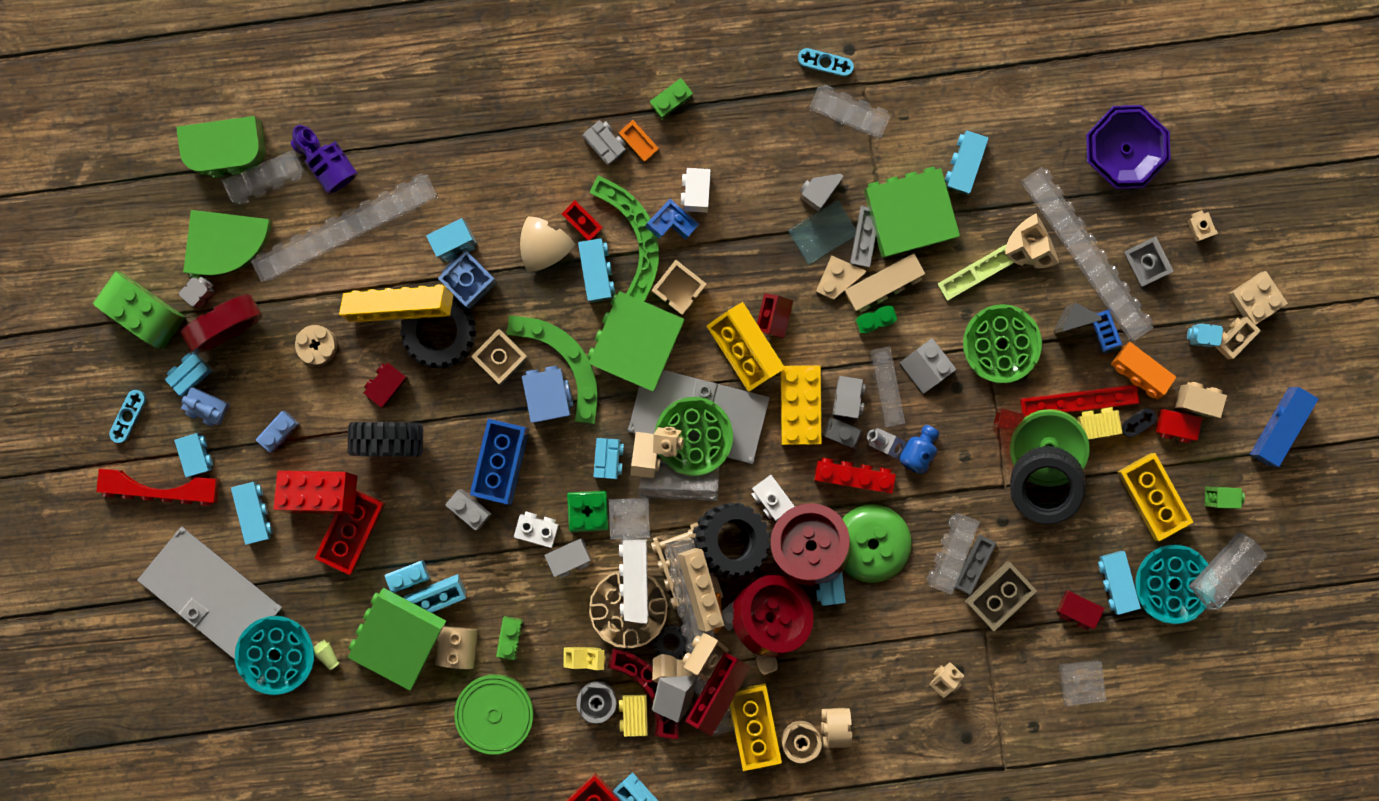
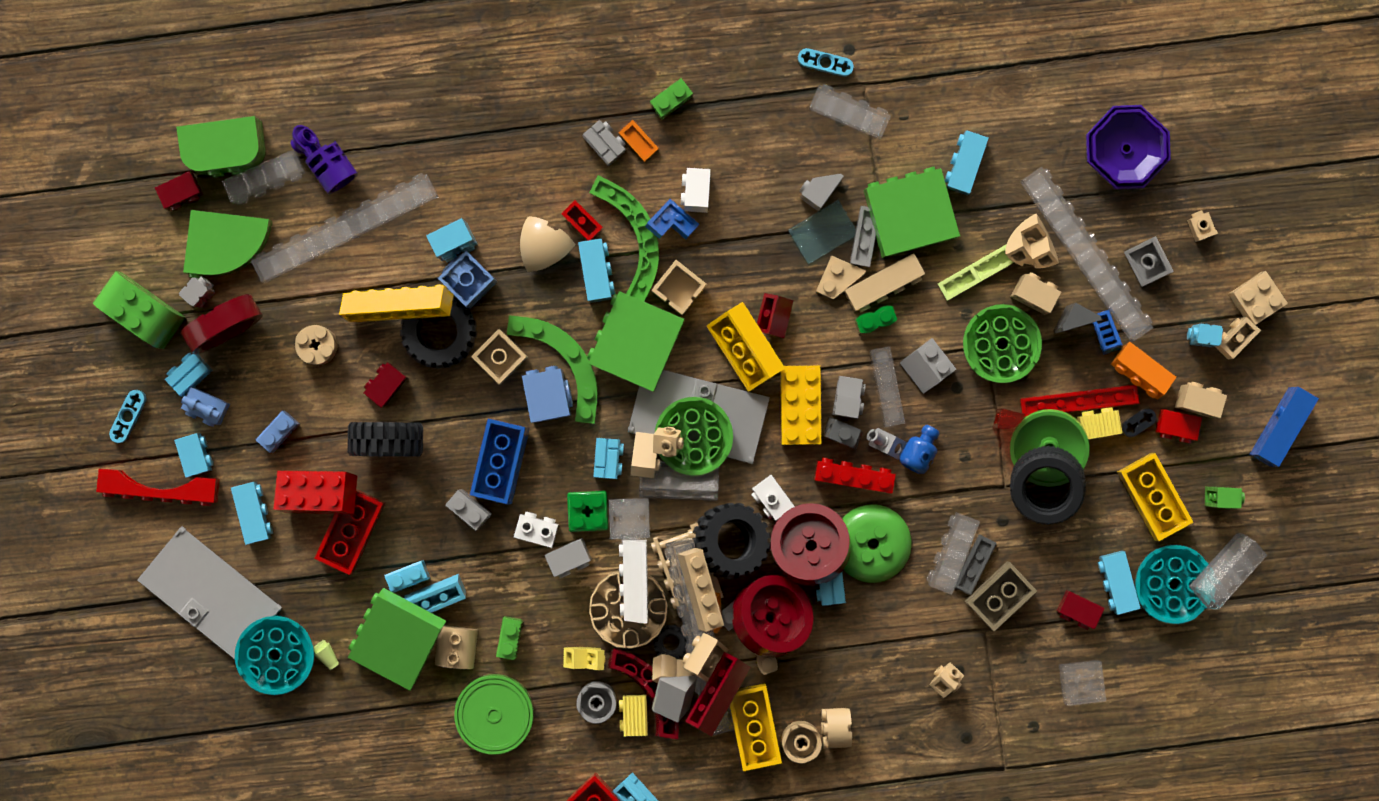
none -> dark red brick [154,171,203,212]
none -> tan brick [1010,273,1061,315]

